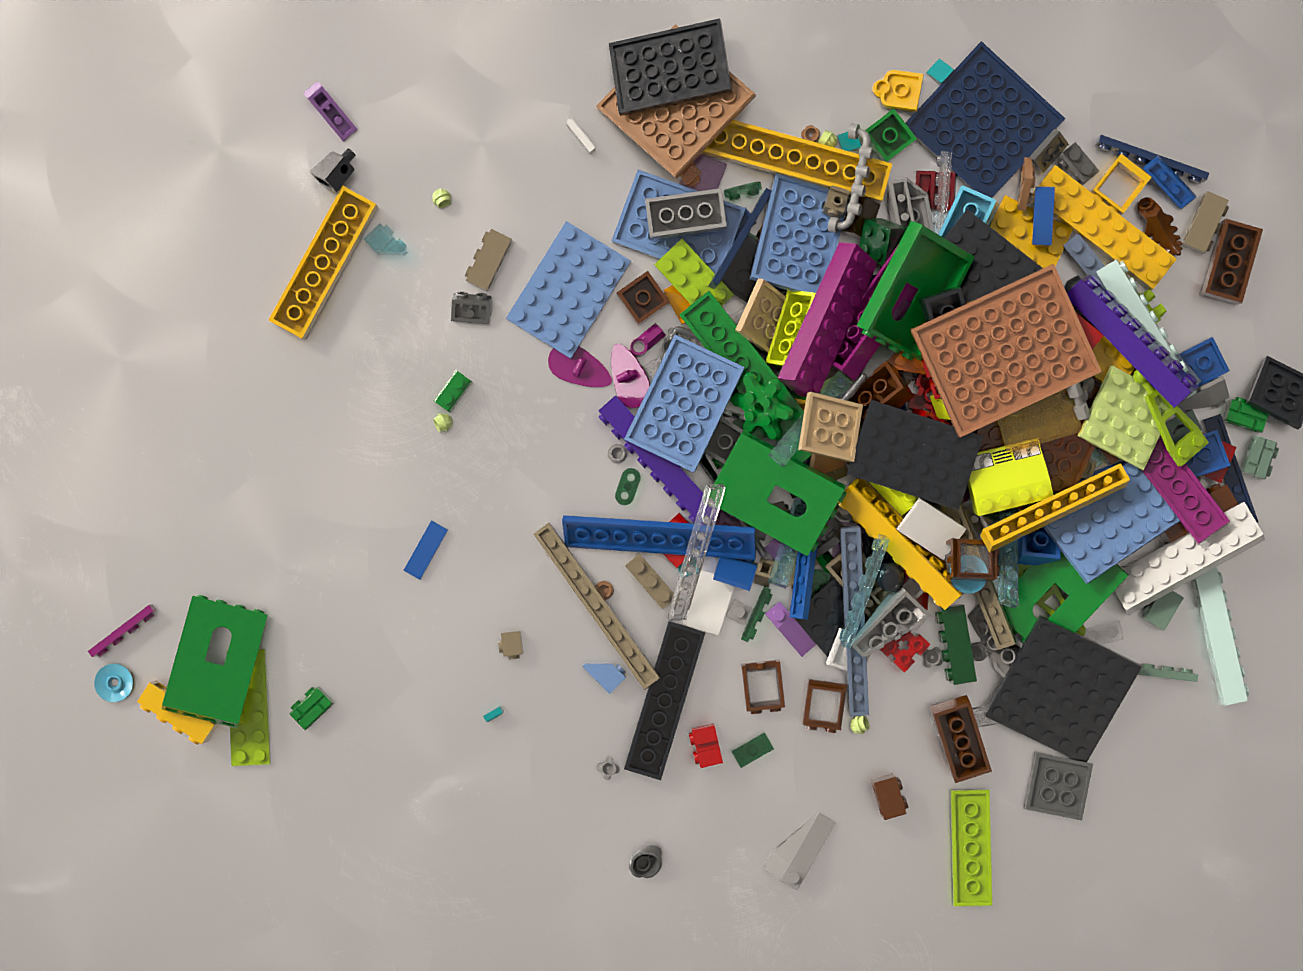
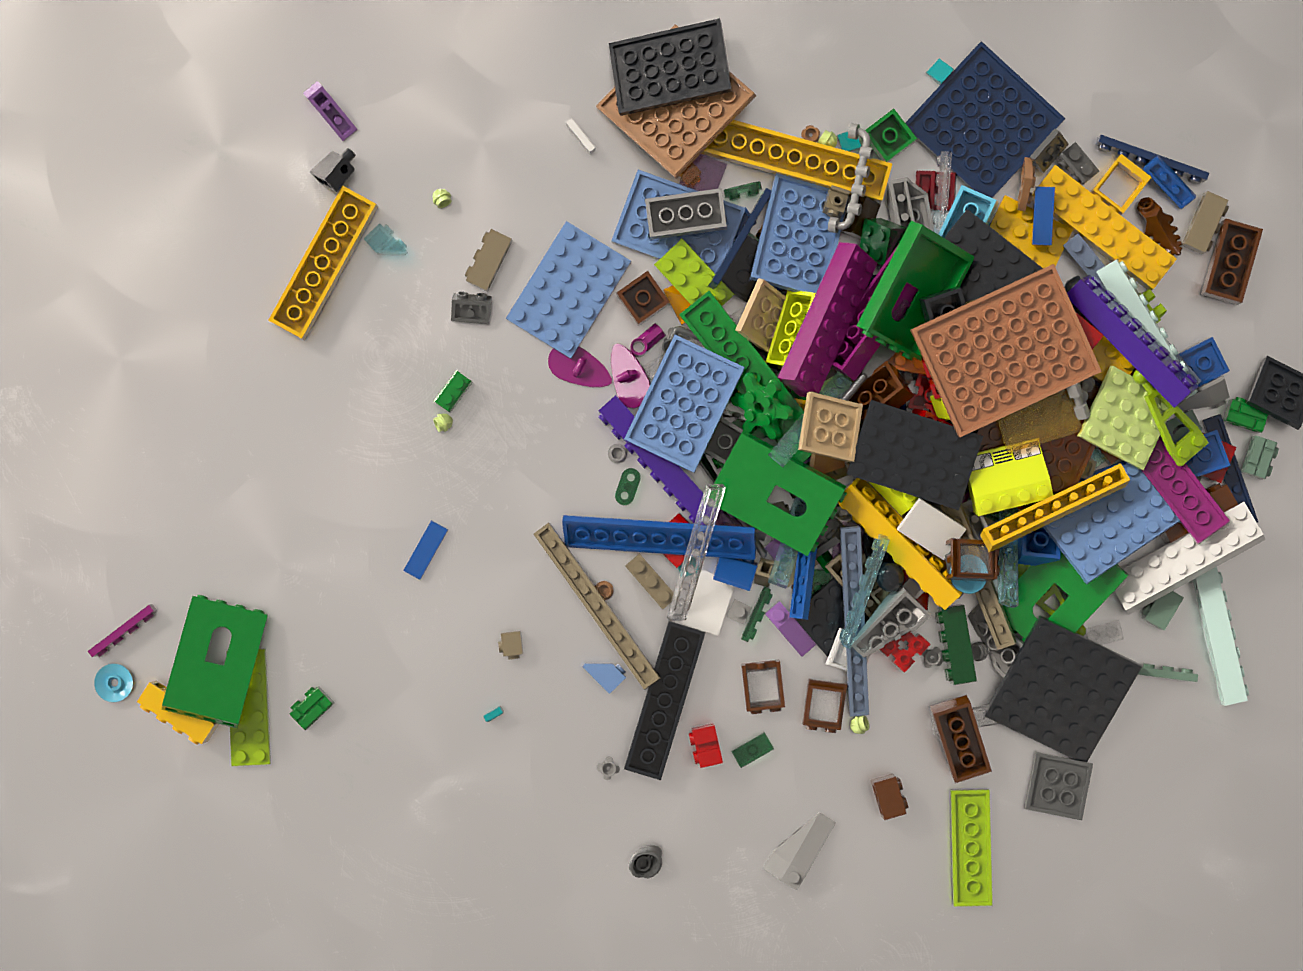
yellow plate [873,70,924,112] -> none

